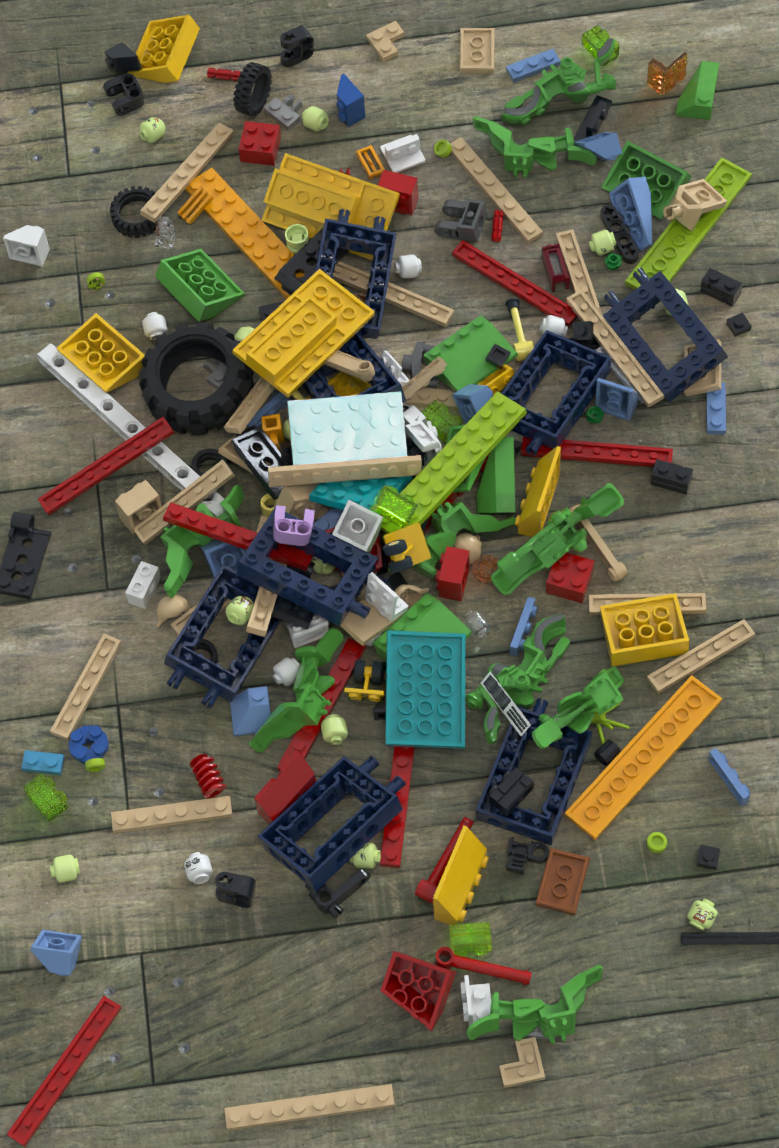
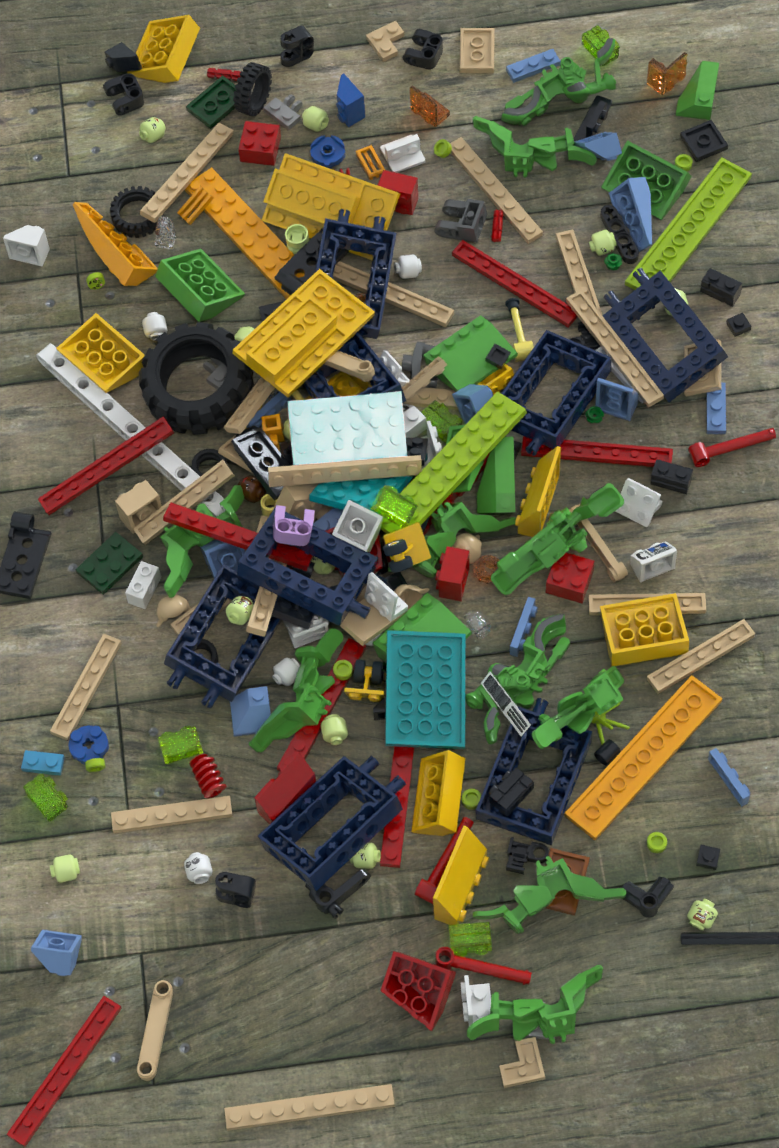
white hinge [404,414,440,452] -> none
white head [539,315,568,337] -> none
dark red window [541,244,570,292] -> none
black plate [574,321,593,341] -> none
tan plate [663,179,728,231] -> none
none -> light orange wedge [73,202,158,286]
none -> dark green plate [75,531,143,595]
none -> tan piece [137,980,173,1081]
none -> clear neon green brick [158,726,203,765]
none -> dark green plate [186,75,236,129]
none -> reddish brown head [238,475,266,503]
none -> blue plate [310,135,345,169]
none -> lime tile [333,660,353,680]
none -> black piece [402,29,443,70]
none -> clear orange bracket [410,85,450,128]
none -> yellow slope [411,750,465,836]
none -> lime tile [462,789,481,810]
none -> bright green piece [473,856,626,934]
none -> white bracket [615,478,663,527]
none -> black piece [622,876,674,918]
none -> white slope [630,541,677,582]
none -> lime tile [675,154,693,172]
none -> black plate [680,120,728,162]
none -> red piece [688,428,776,467]

